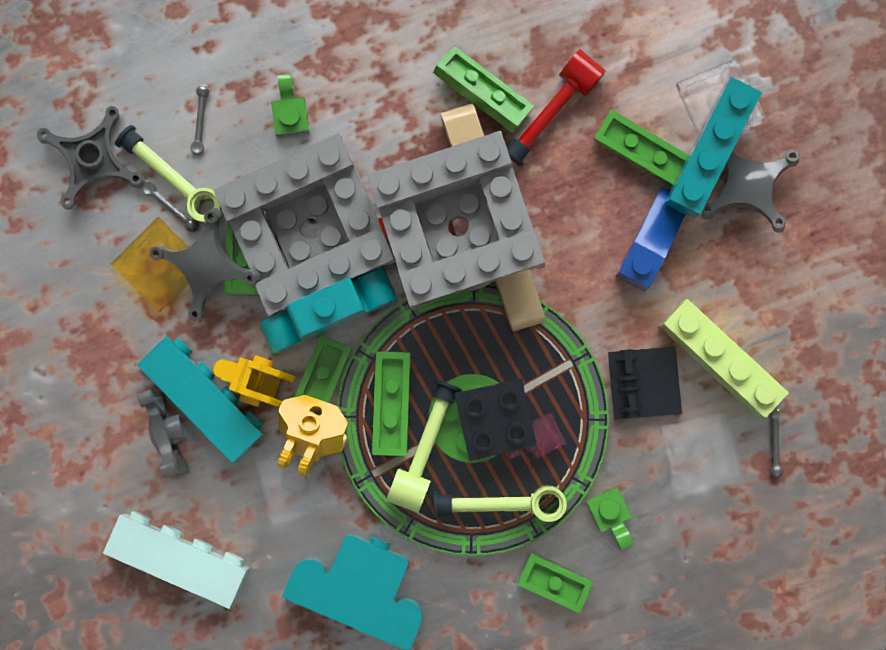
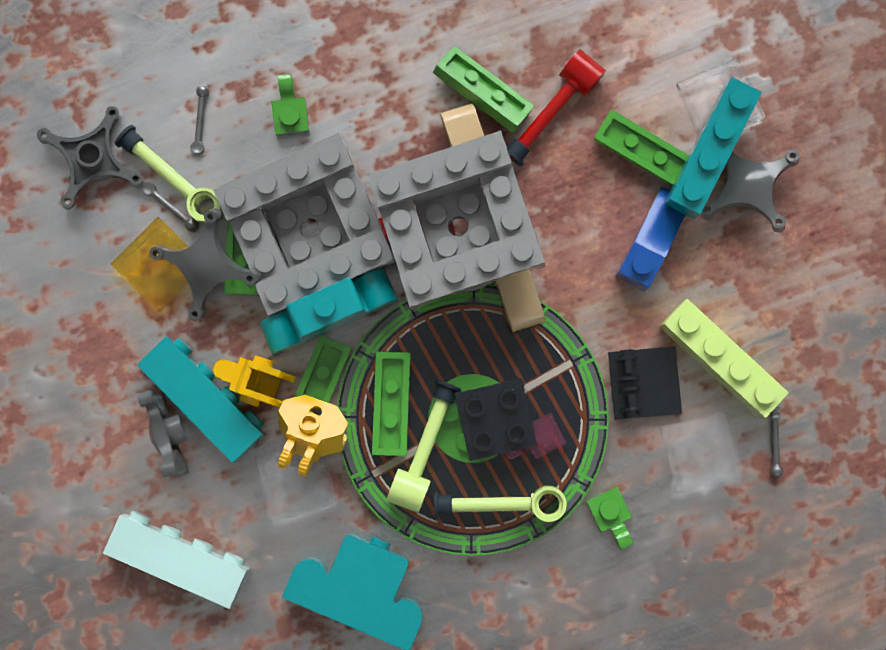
bright green plate [517,553,594,614] -> none

